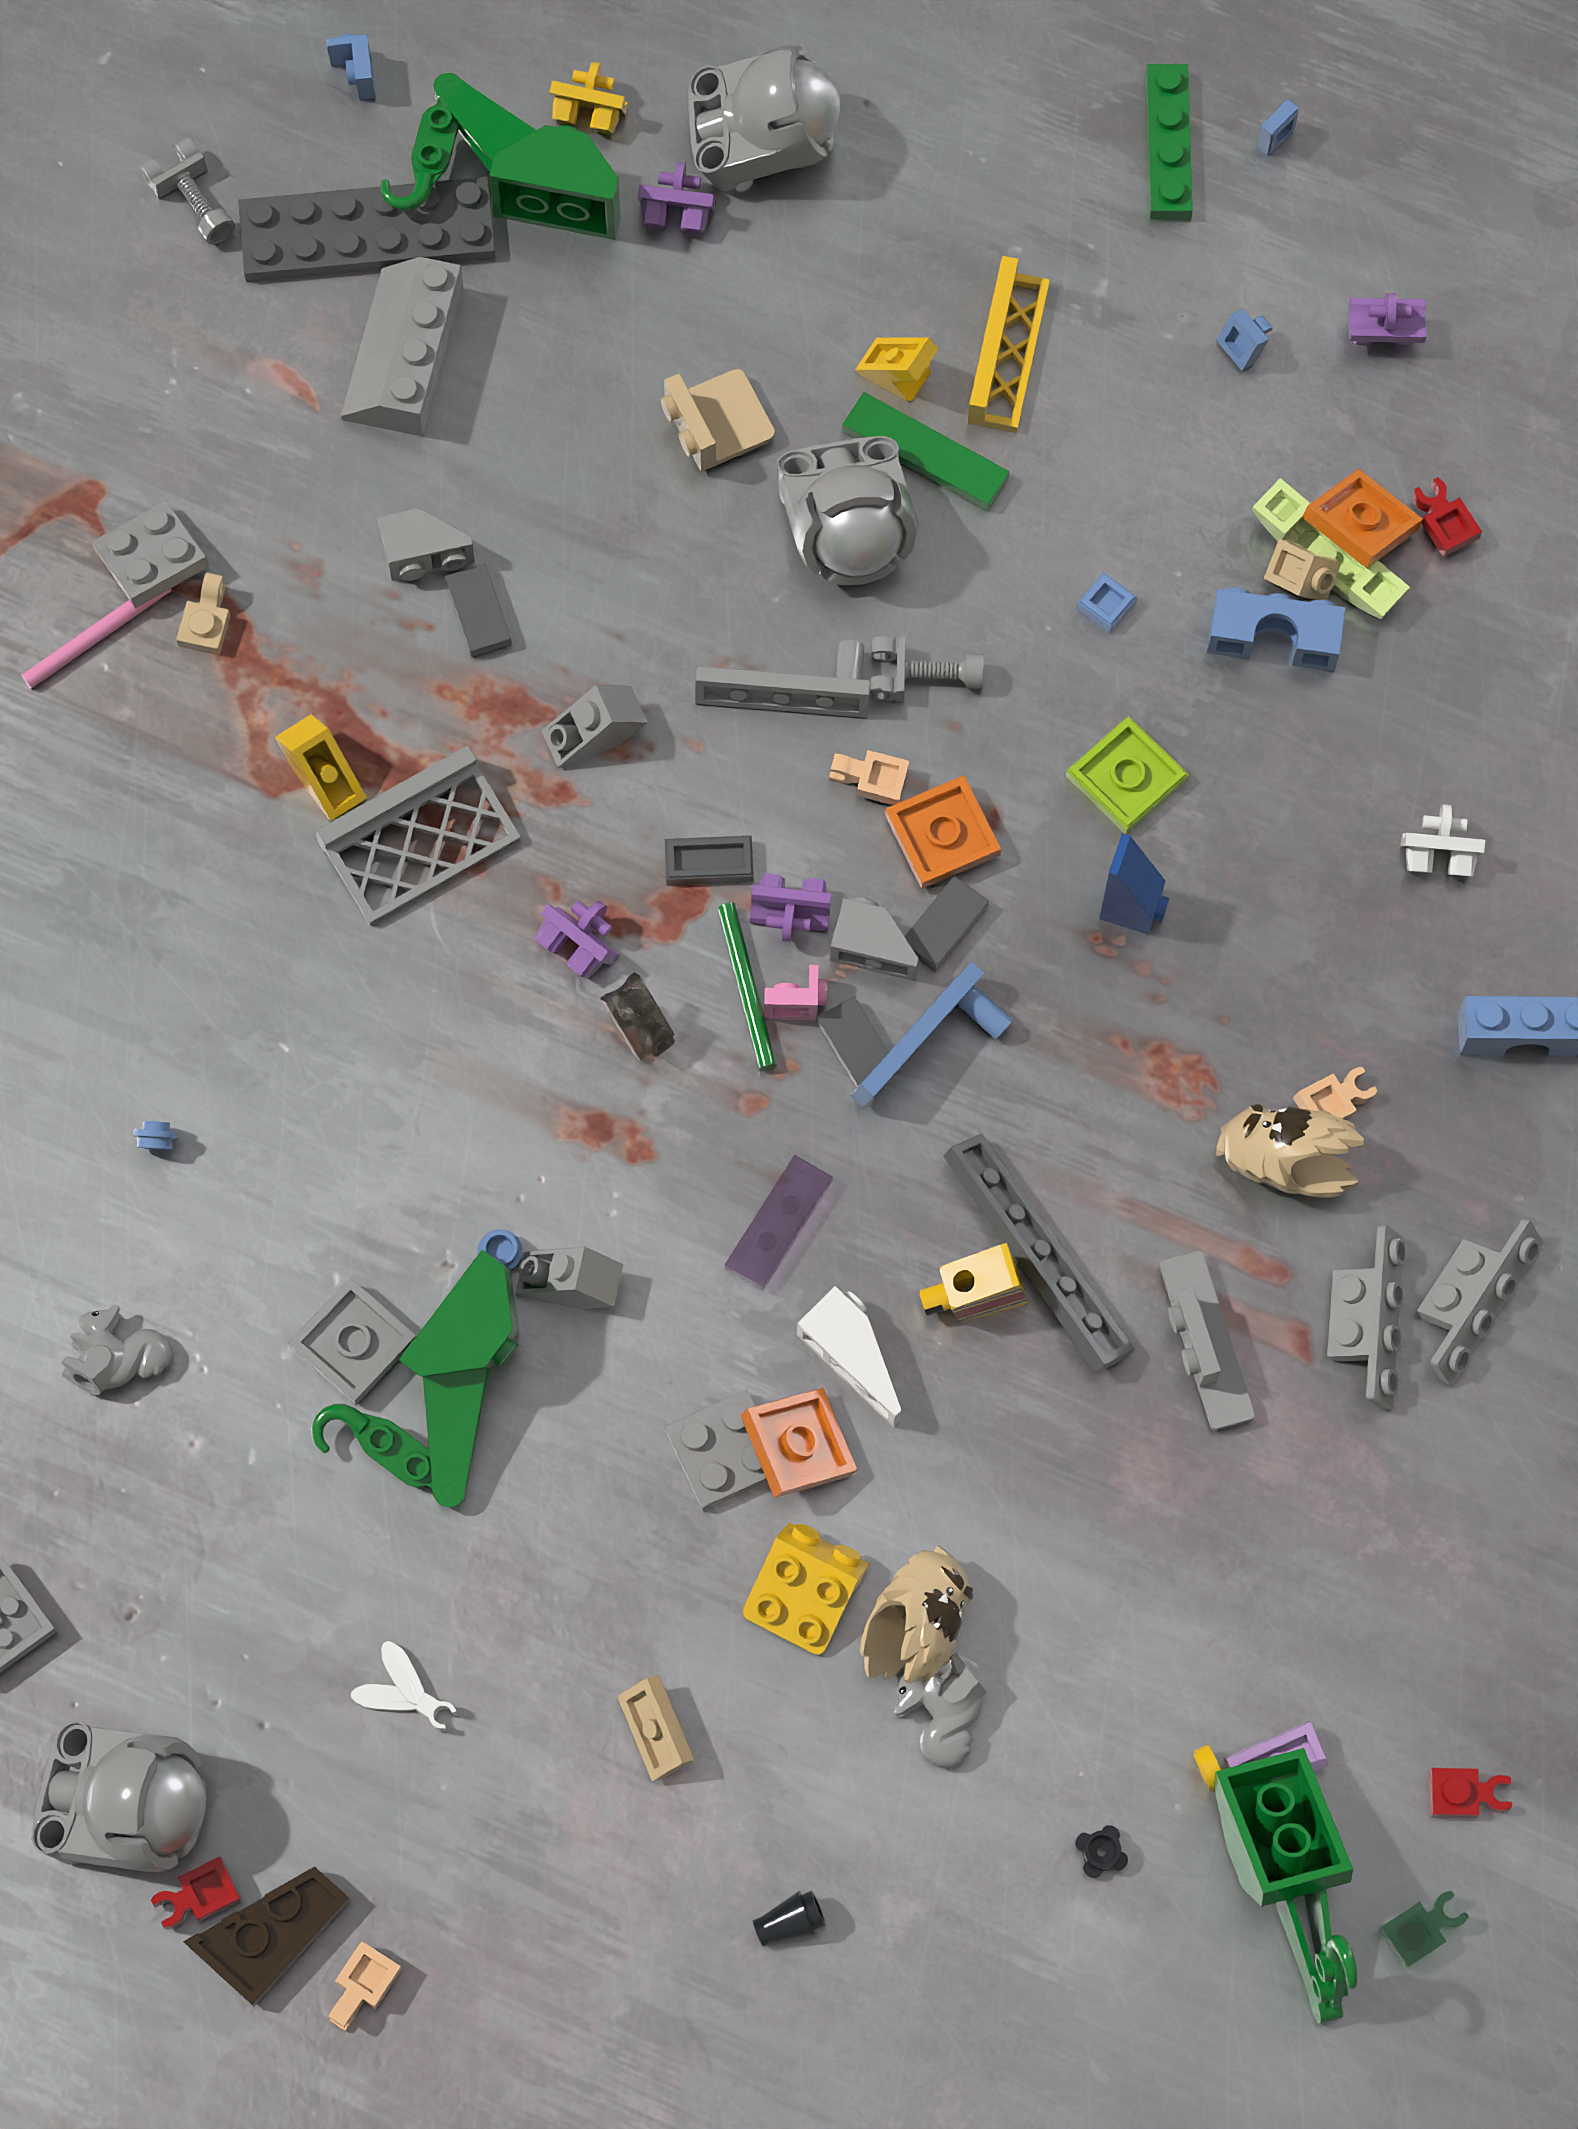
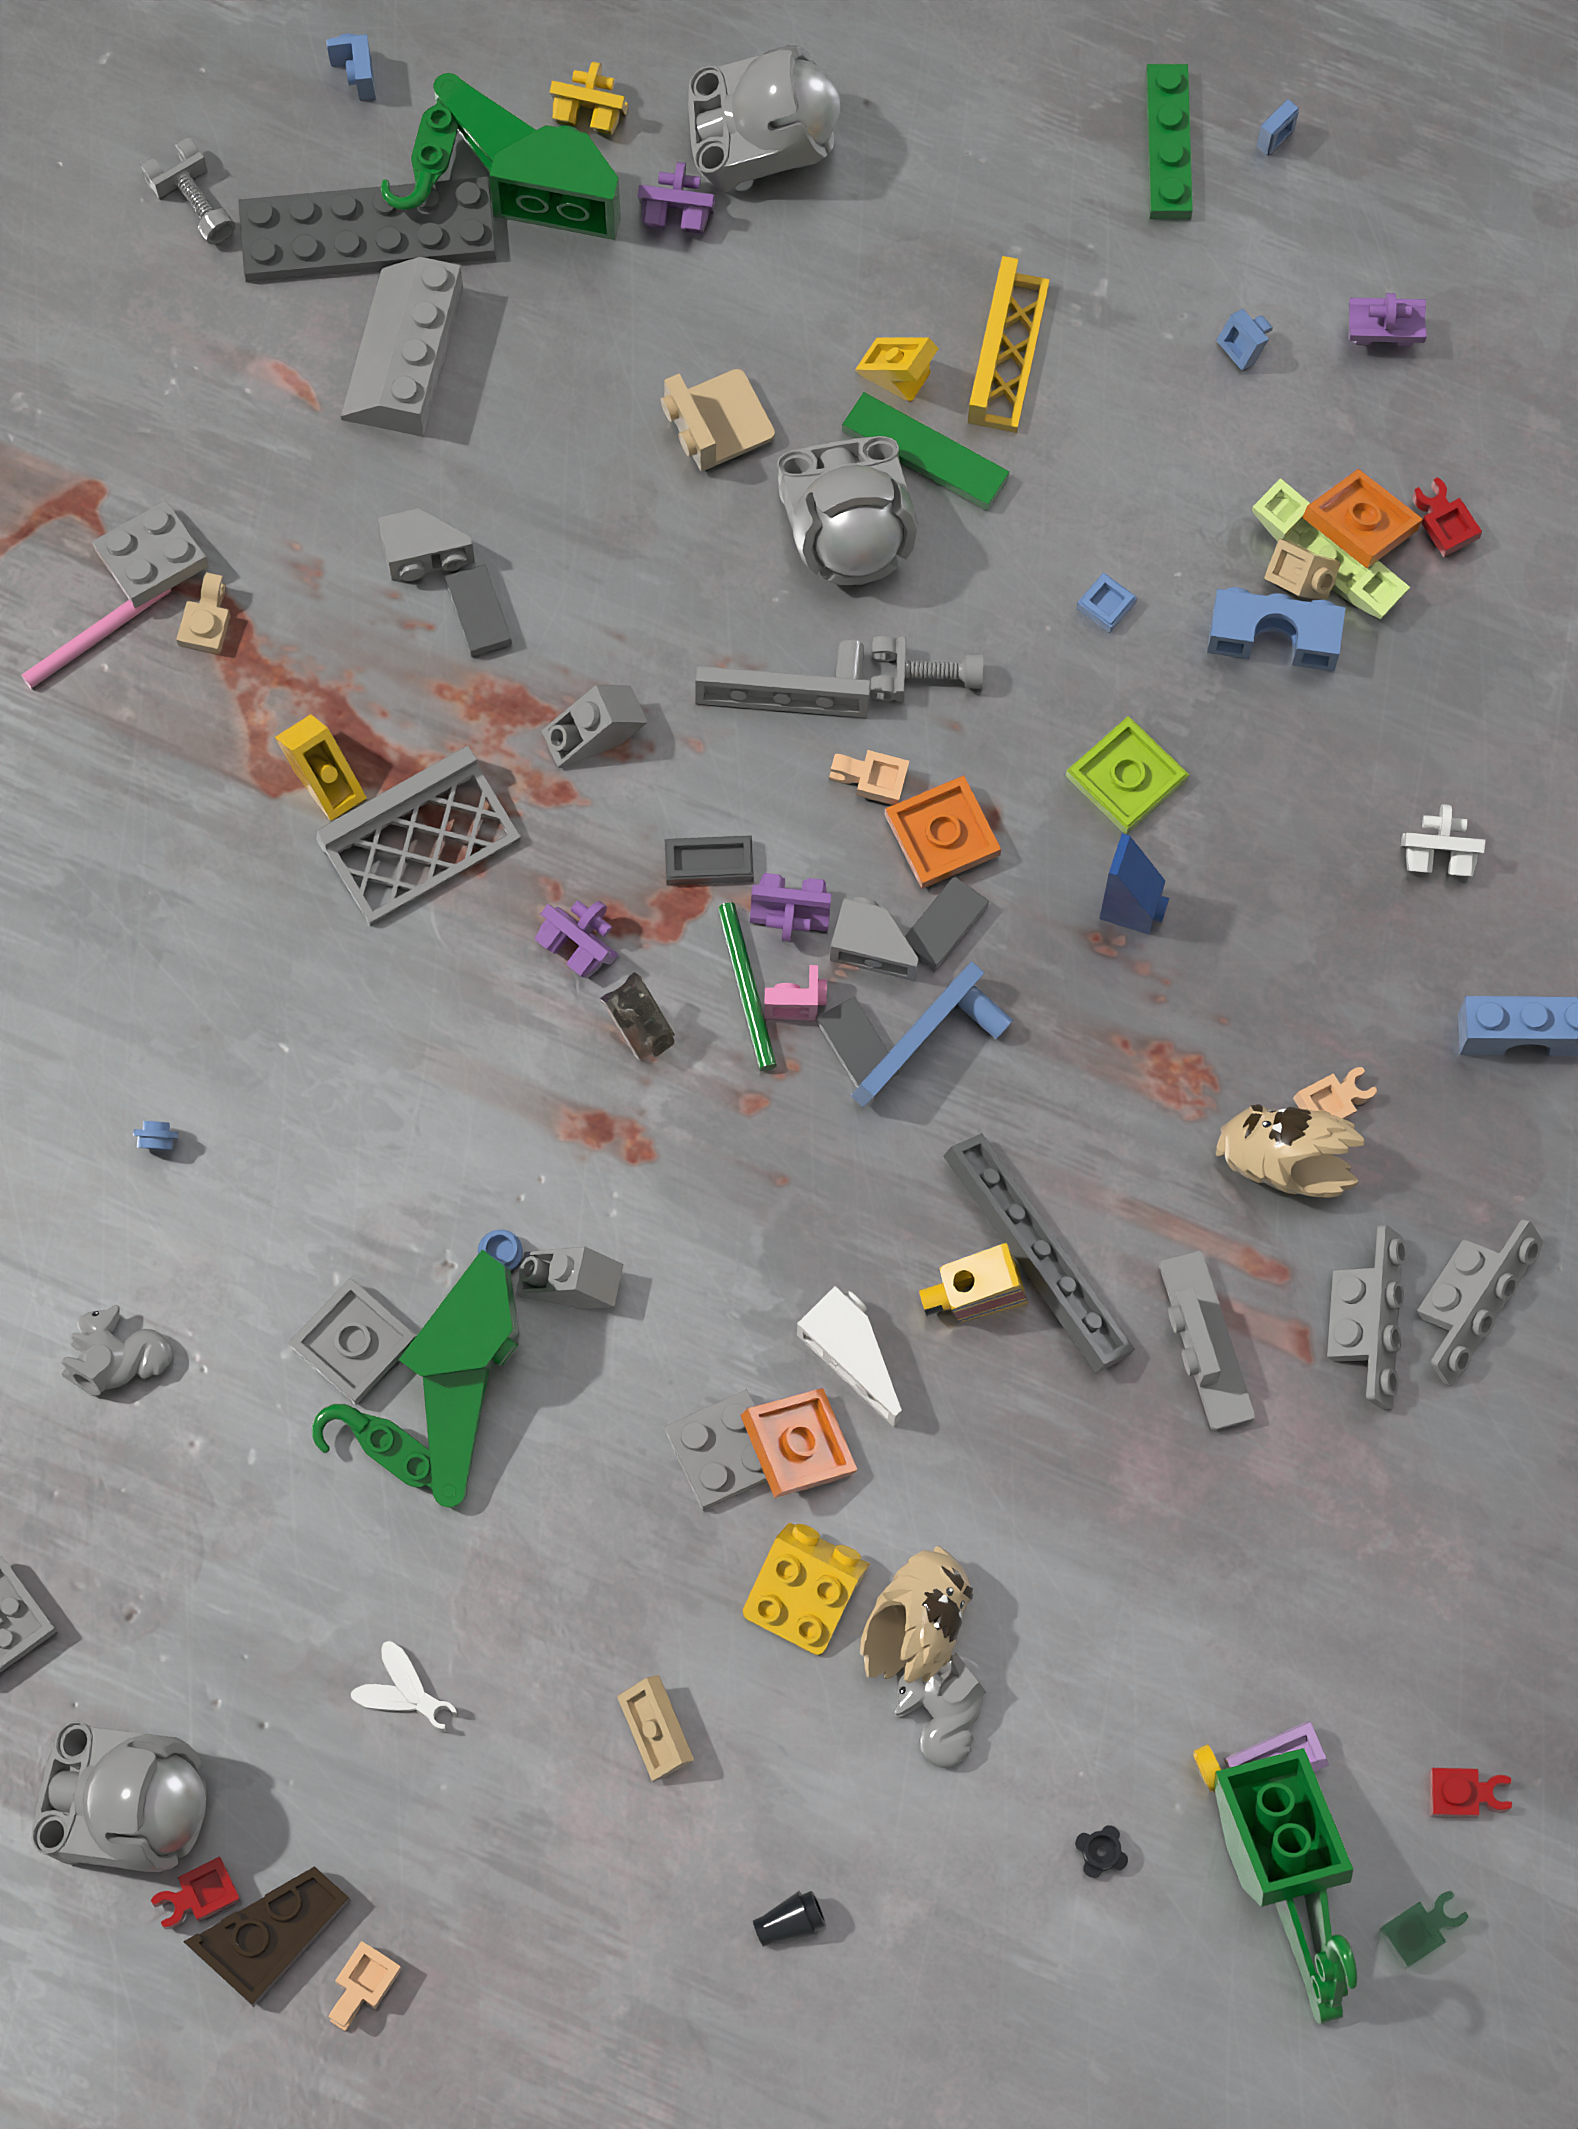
clear purple tile [725,1154,833,1291] -> none

